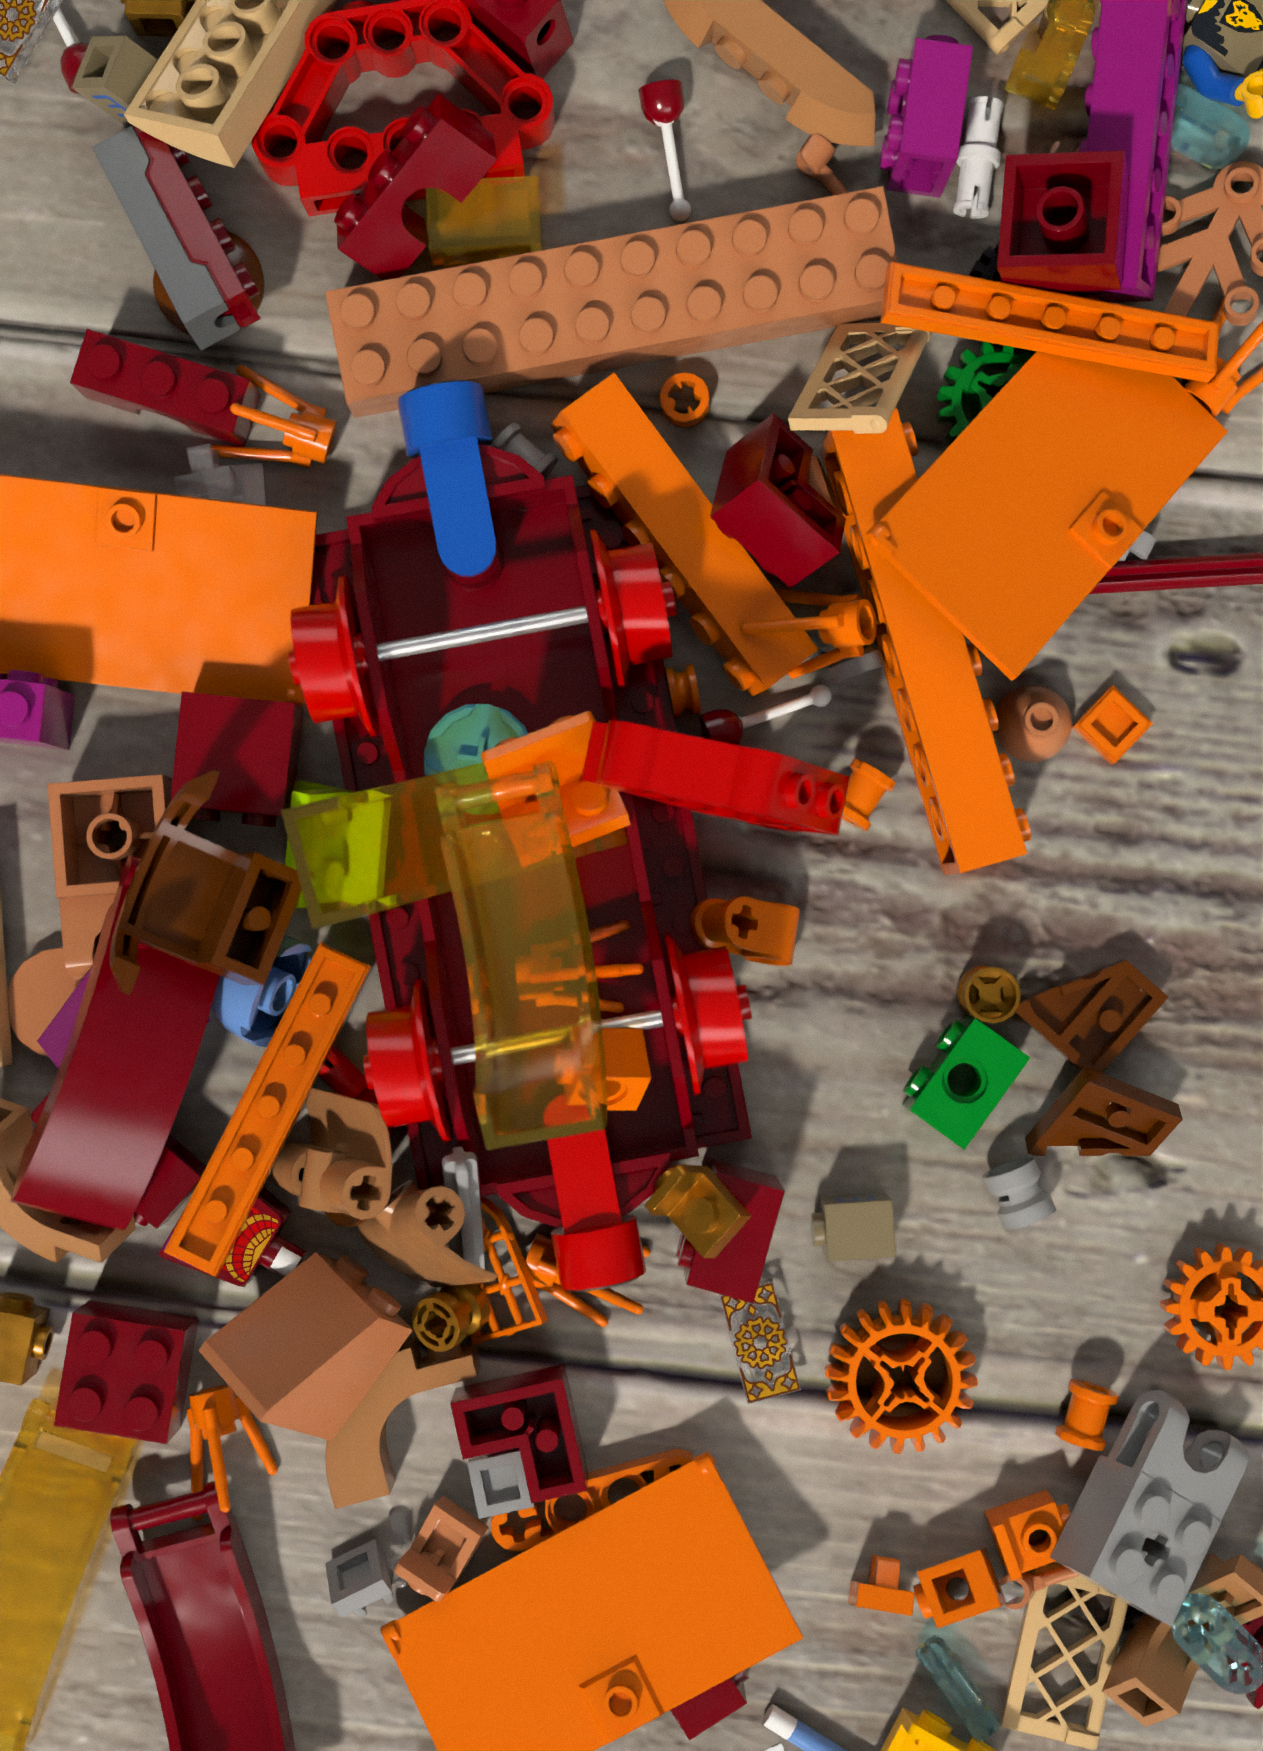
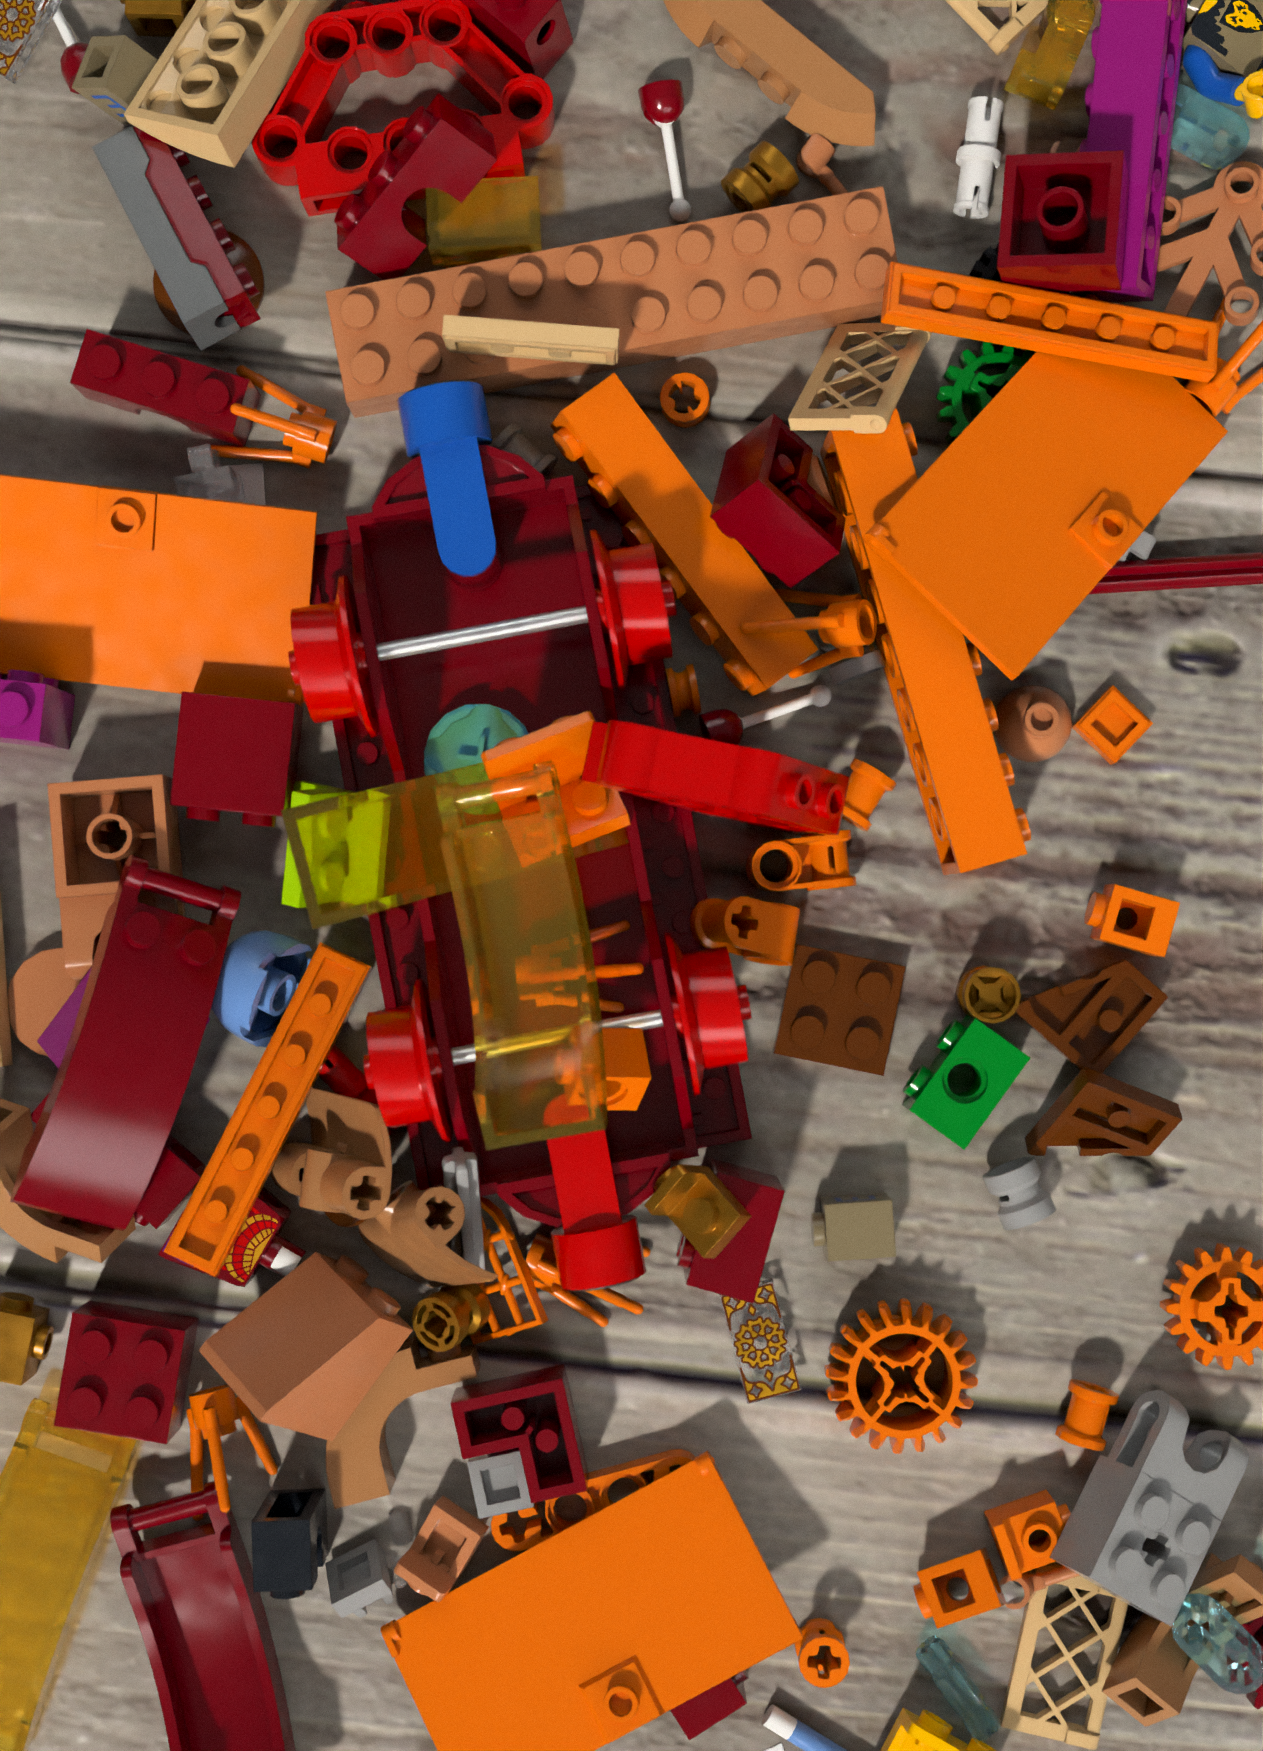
reddish brown piece [109,770,308,995] -> none
orange tile [848,1555,915,1616] -> none
magenta brick [879,35,973,198] -> none
none -> black brick [251,1488,328,1599]
none -> tan tile [442,315,619,365]
none -> pearl gold wheel [721,141,799,213]
none -> orange piece [746,830,857,892]
none -> reddish brown plate [773,944,906,1076]
none -> orange bush [795,1618,850,1688]
none -> orange brick [1084,884,1180,957]

